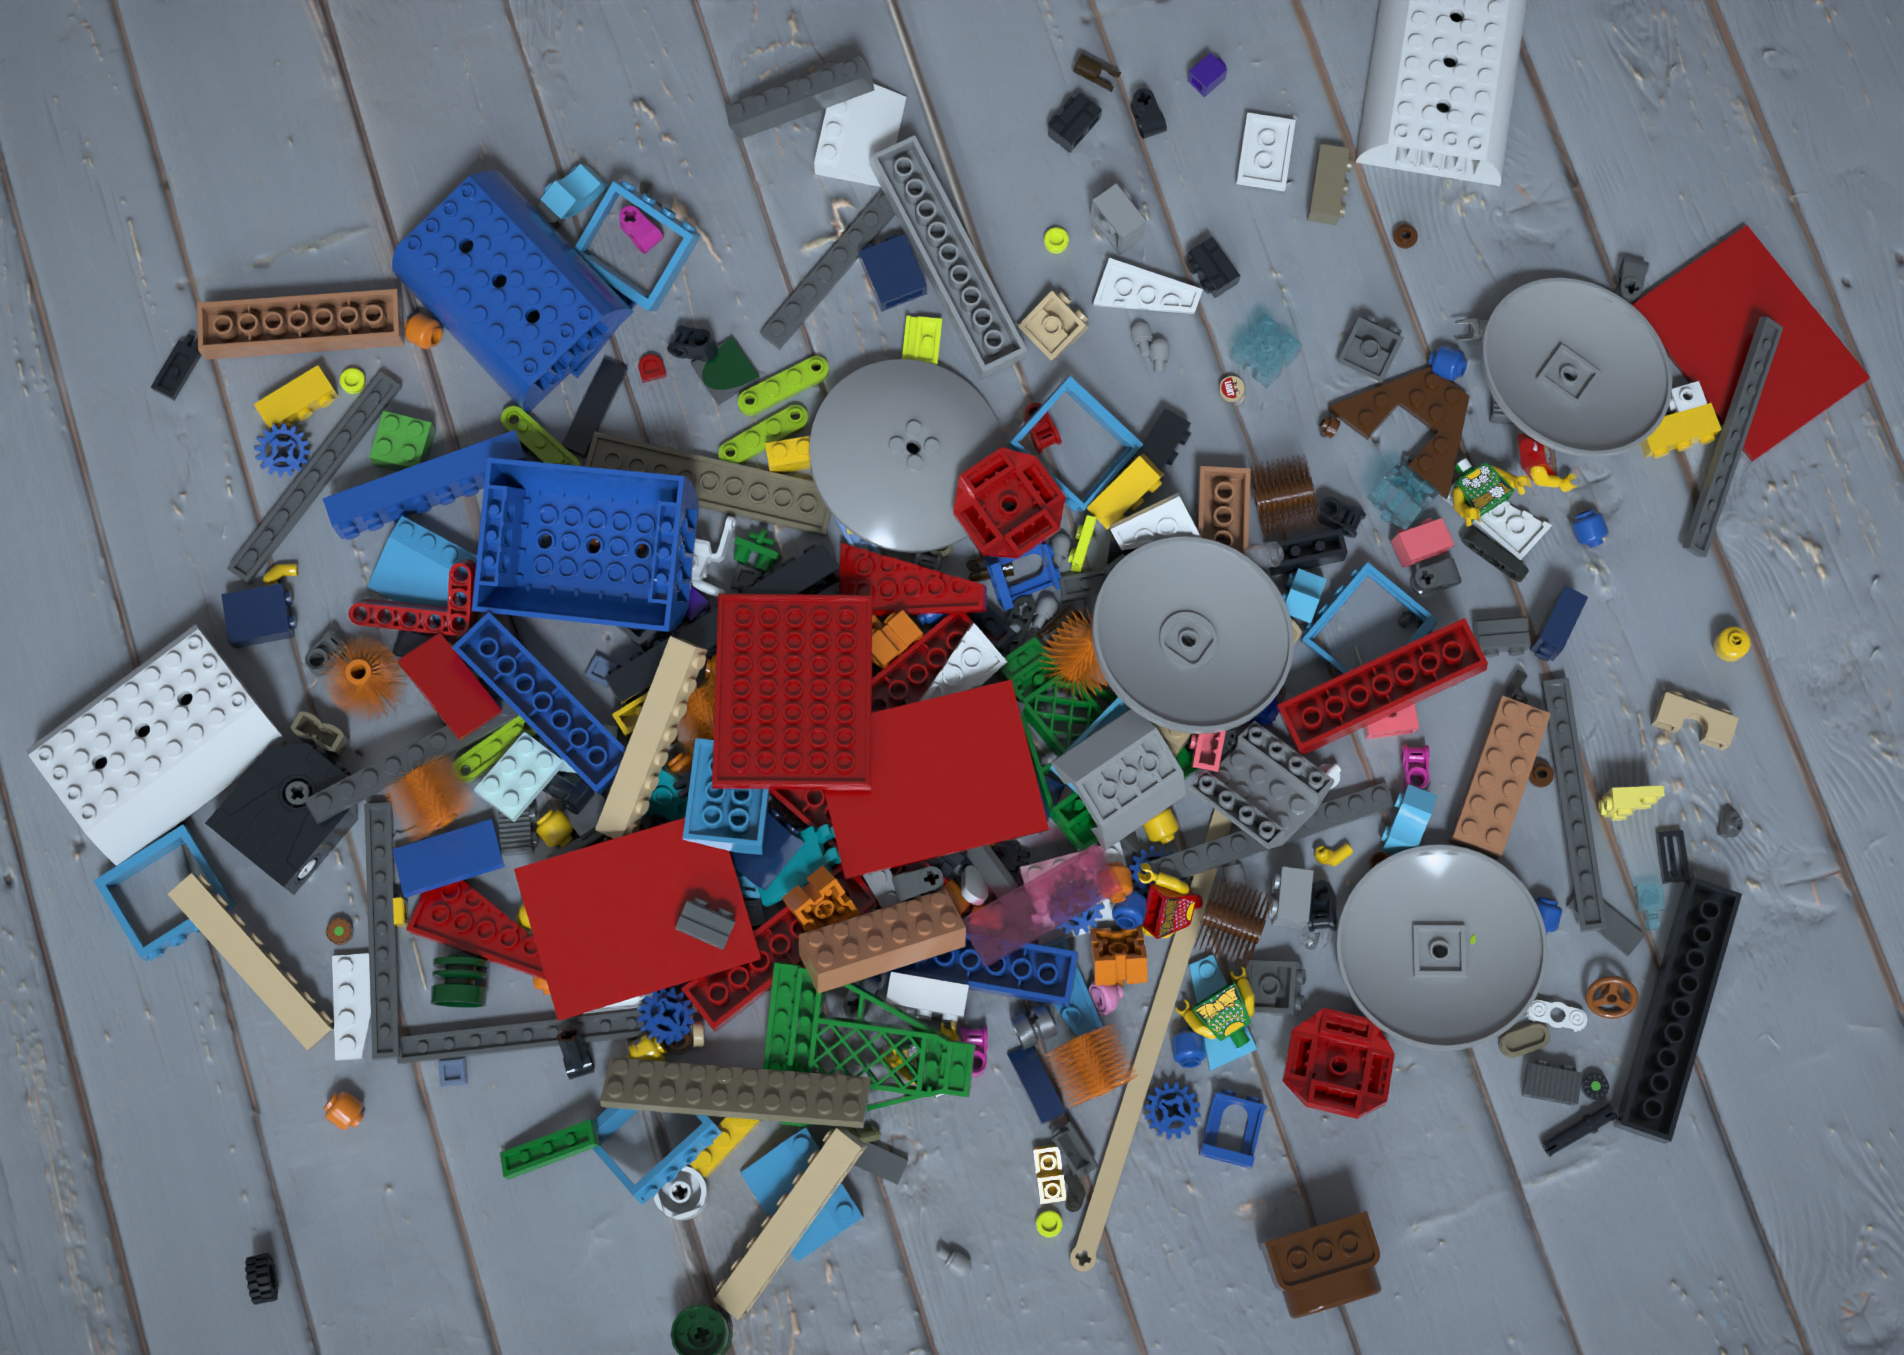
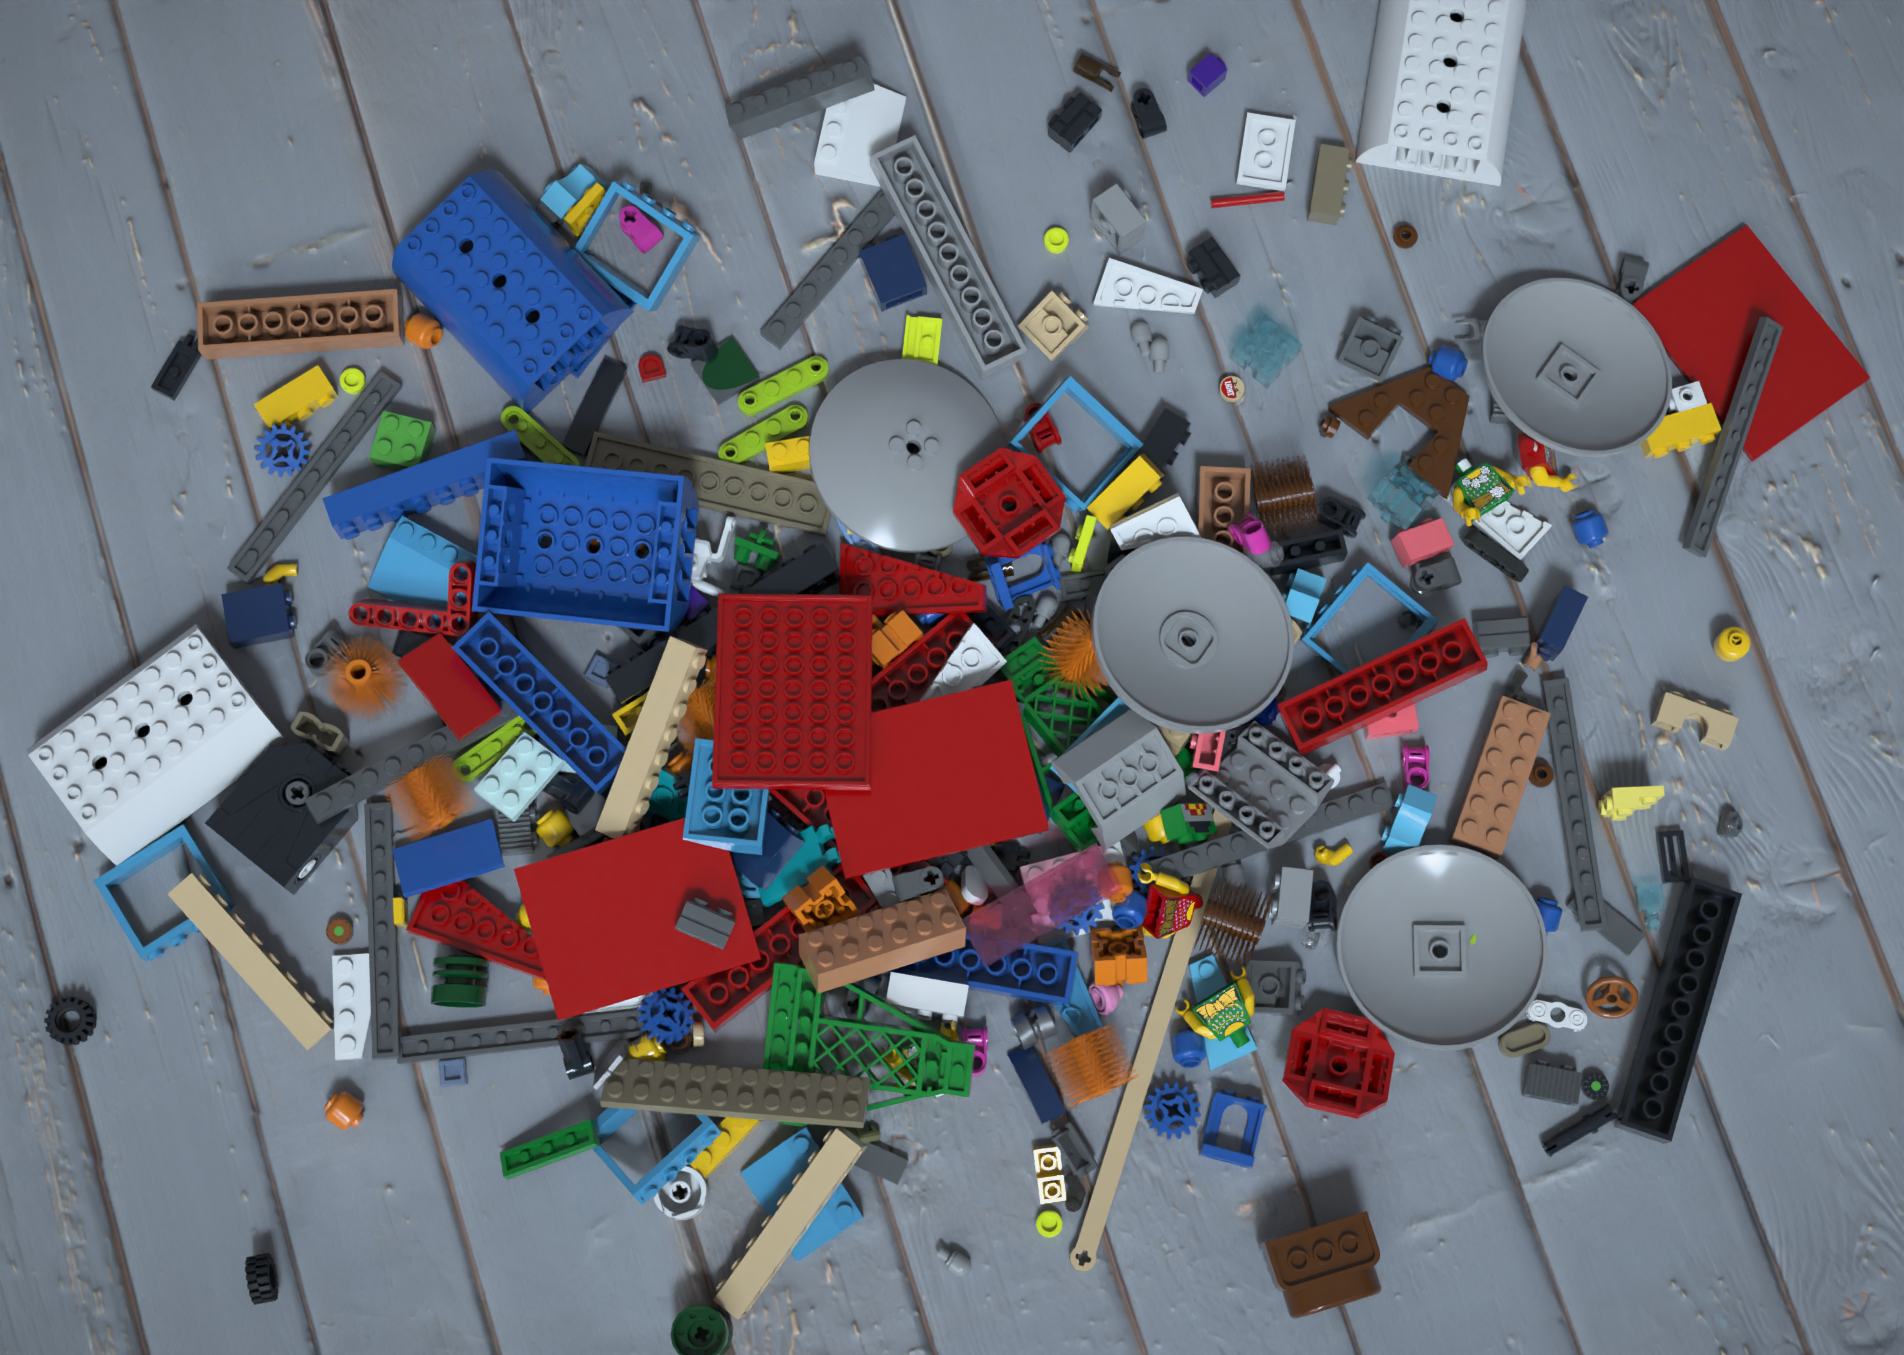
none -> black tyre [44,996,97,1045]
none -> yellow plate [564,182,606,238]
none -> light grey piece [593,1038,626,1090]
none -> green brick [1160,803,1217,844]
none -> red bar [1210,191,1285,209]
none -> dark pink piece [1228,512,1272,555]
none -> nougat hand [1522,642,1543,672]

